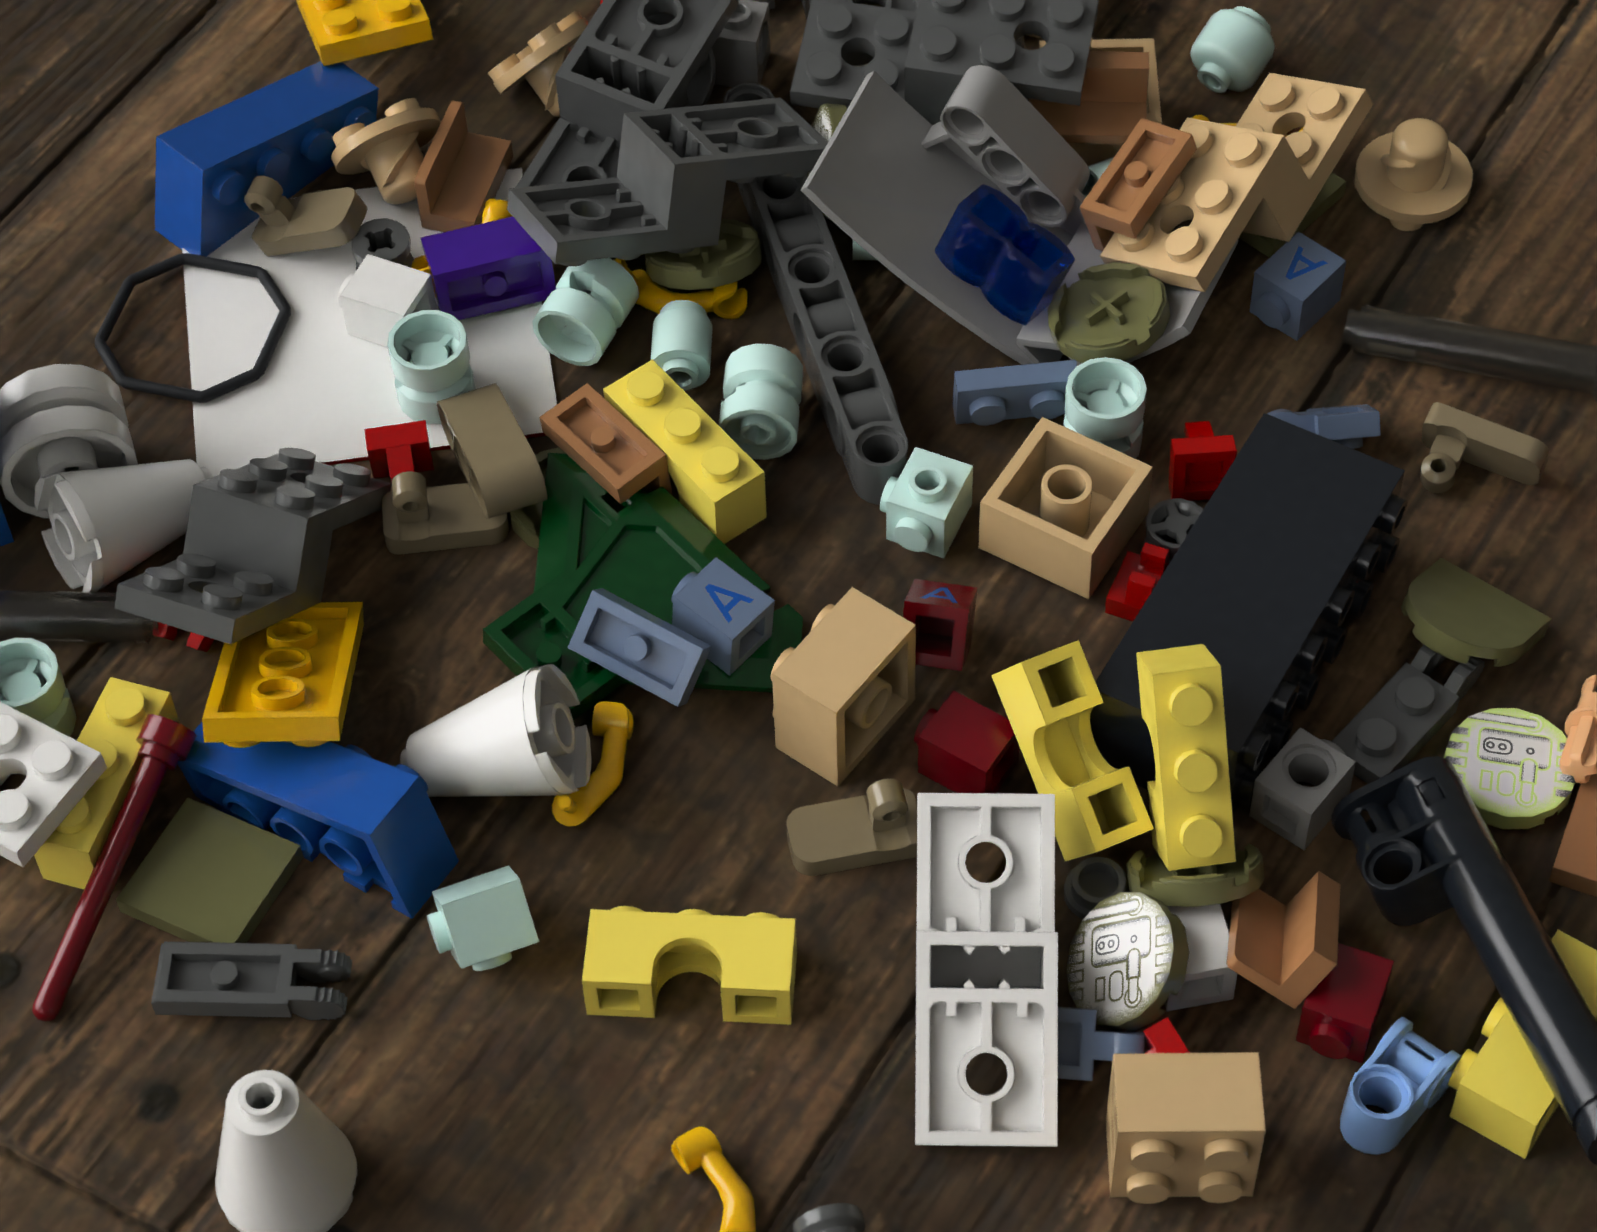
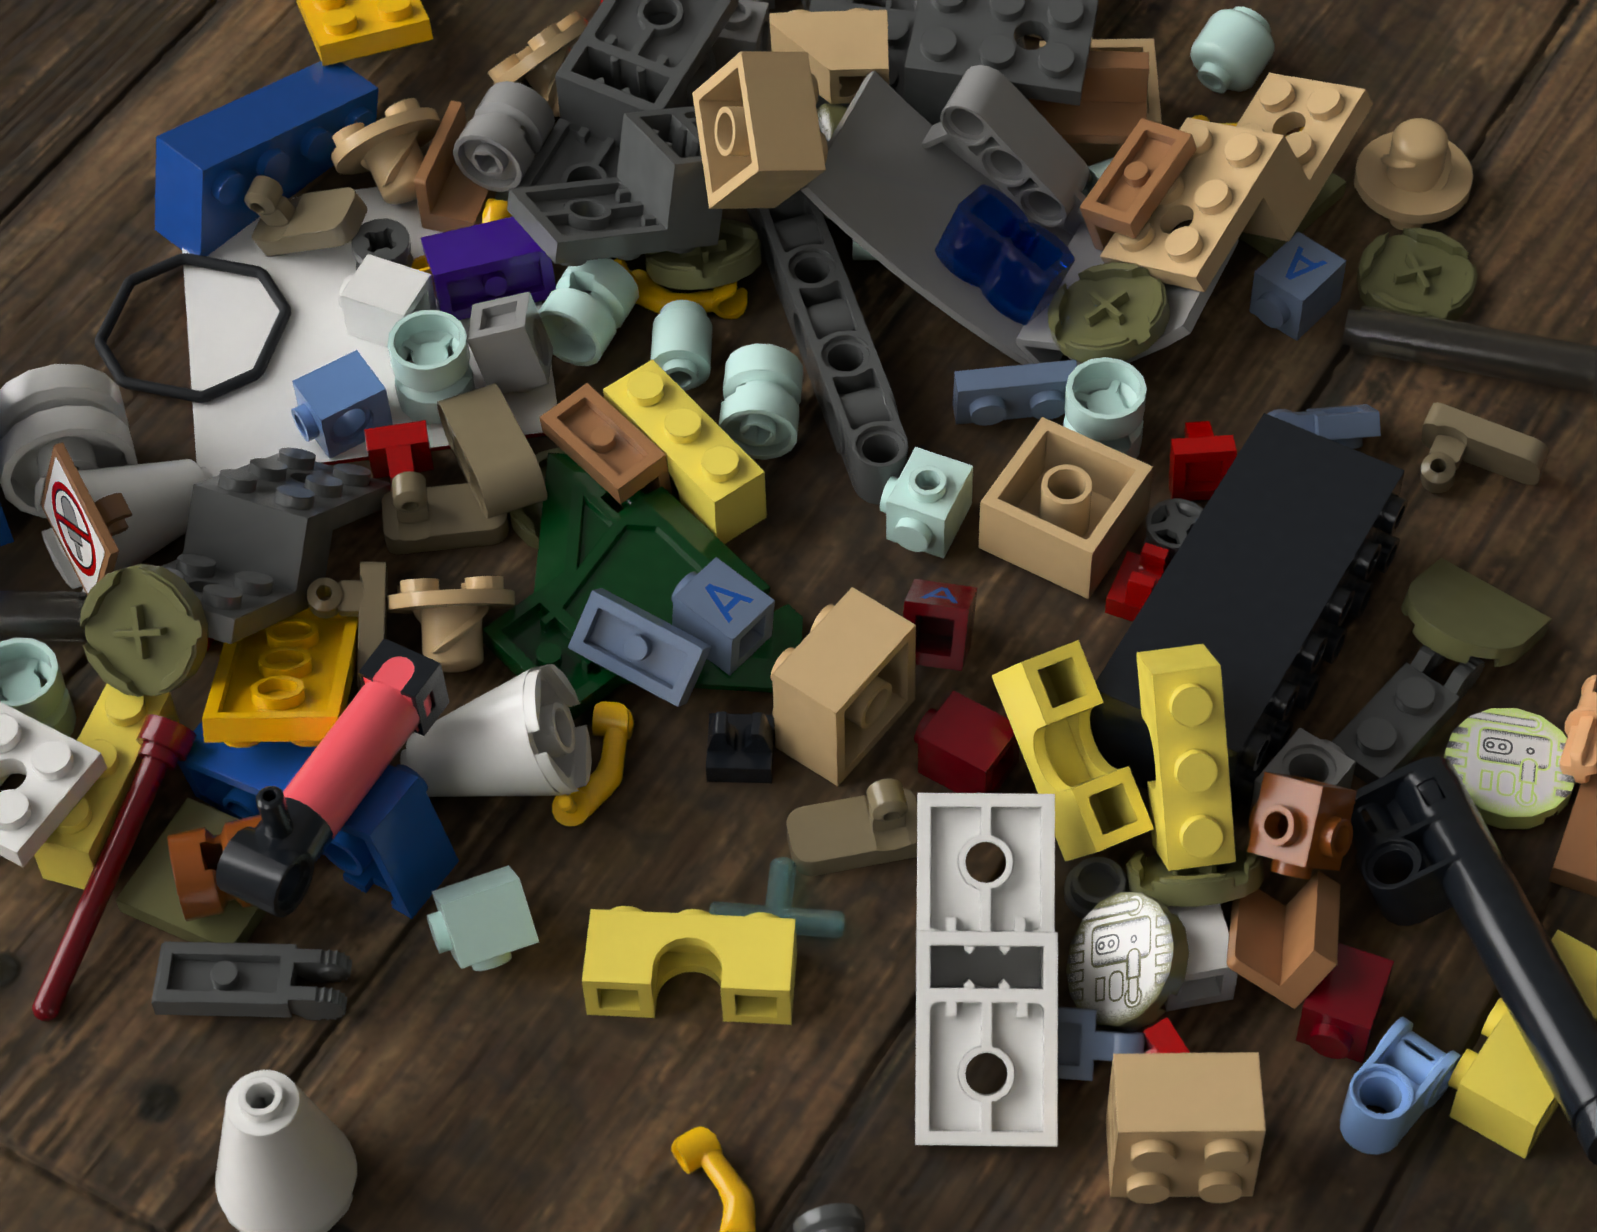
none -> piece [40,442,132,596]
none -> olive tile [80,563,208,697]
none -> dark orange wheel [168,815,261,921]
none -> piece [216,638,449,918]
none -> medium blue brick [291,350,393,459]
none -> dark tan piece [307,562,388,692]
none -> tan plate [386,576,515,673]
none -> light grey wheel [453,81,555,192]
none -> light grey brick [467,291,553,394]
none -> tan brick [692,51,828,209]
none -> black tile [706,711,775,783]
none -> clear light blue piece [709,857,845,938]
none -> tan slope [770,8,889,104]
none -> dark orange brick [1247,771,1357,880]
none -> olive tile [1356,228,1478,330]

